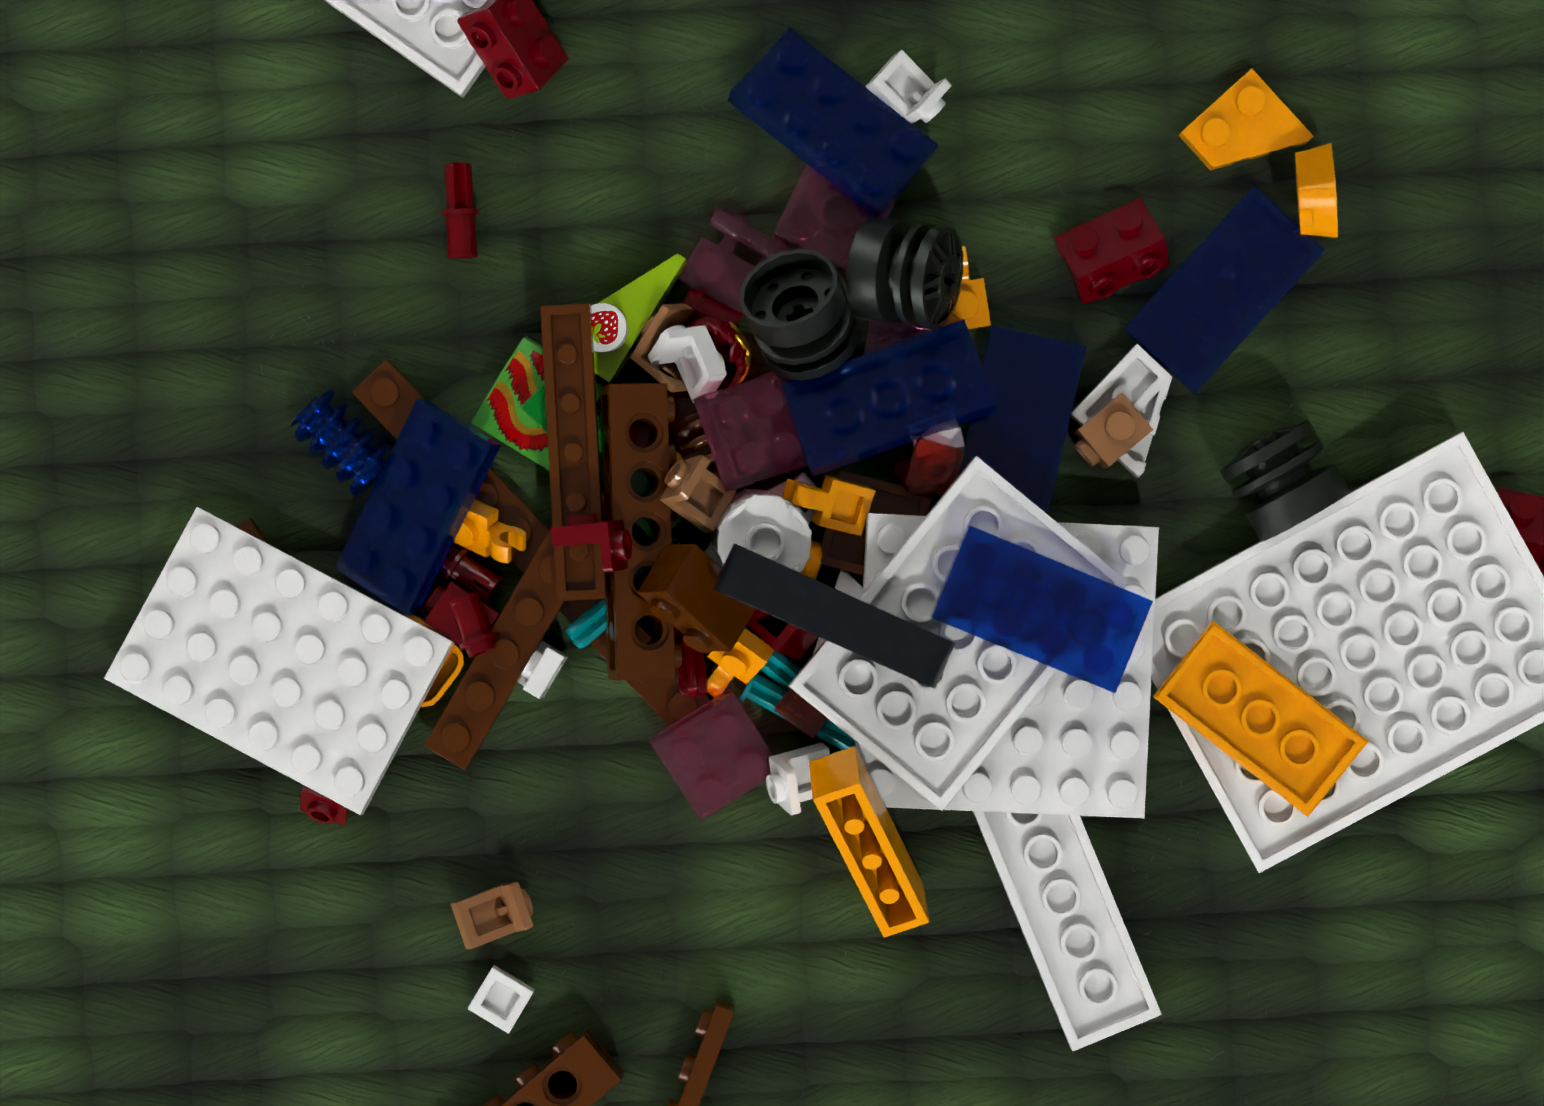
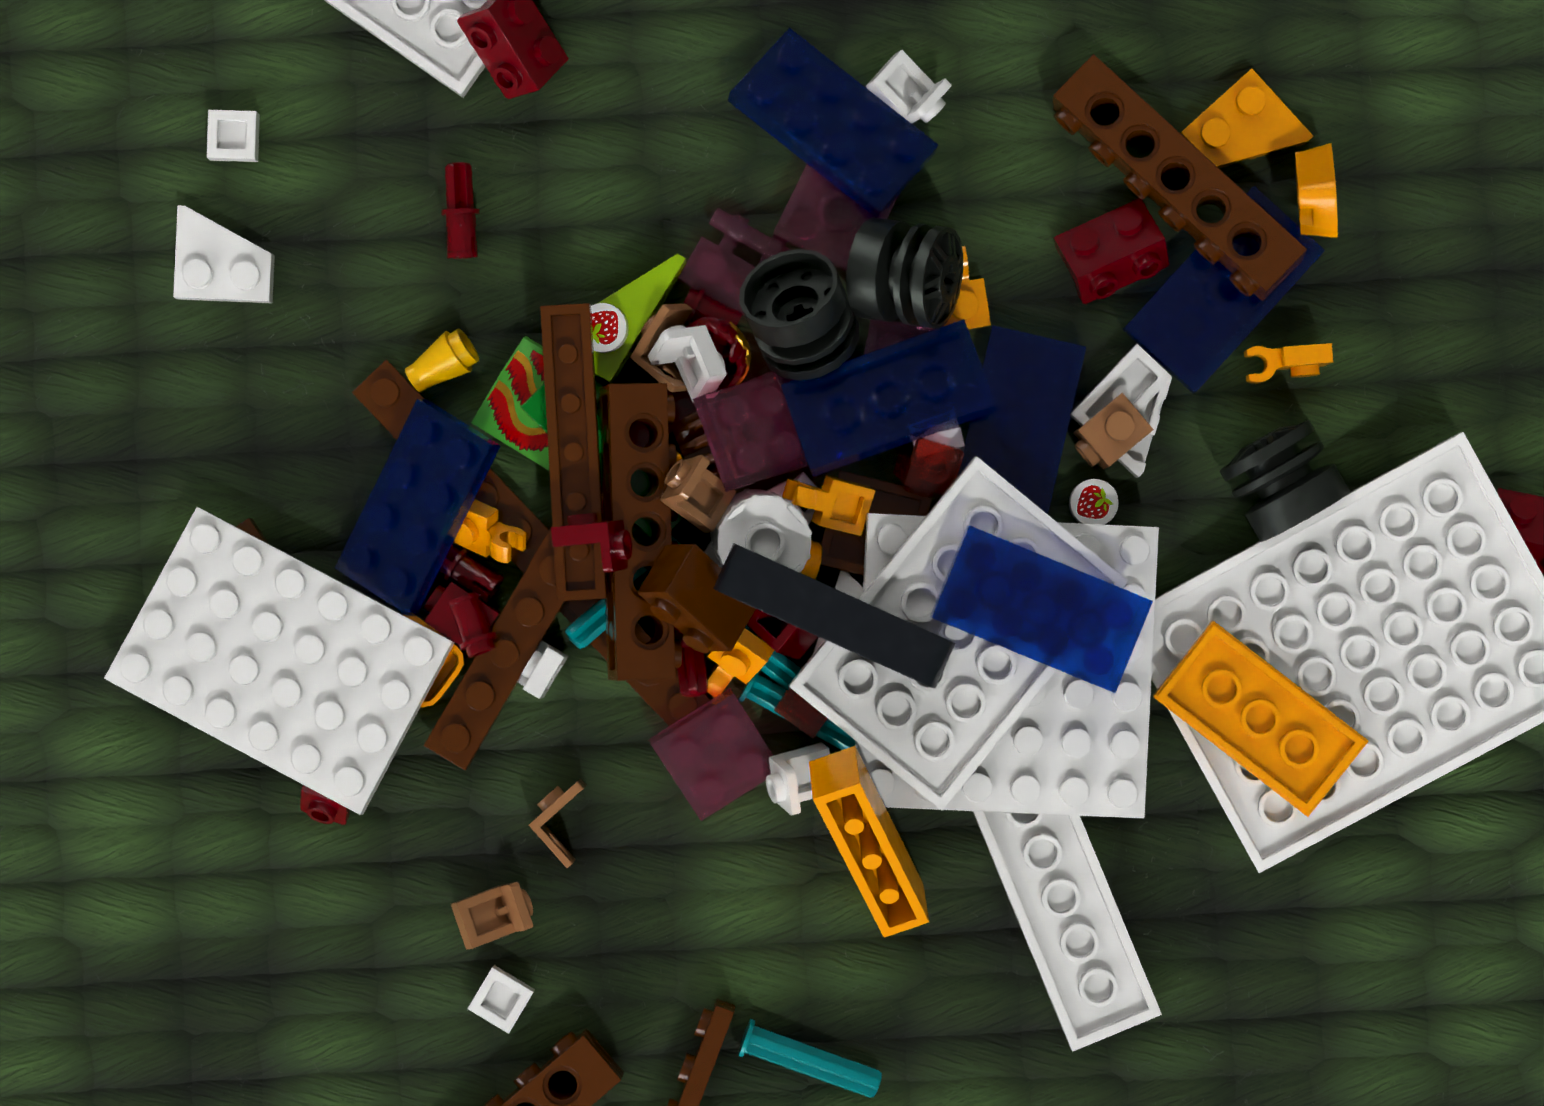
clear blue piece [290,389,394,496] -> none
none -> white wing [173,205,275,303]
none -> white plate [207,110,260,162]
none -> yellow cone [405,328,479,393]
none -> medium nougat bracket [529,779,587,868]
none -> teal axle [738,1019,882,1098]
none -> reddish brown brick [1053,54,1307,302]
none -> tile [1069,479,1119,525]
none -> light orange plate [1244,343,1333,384]

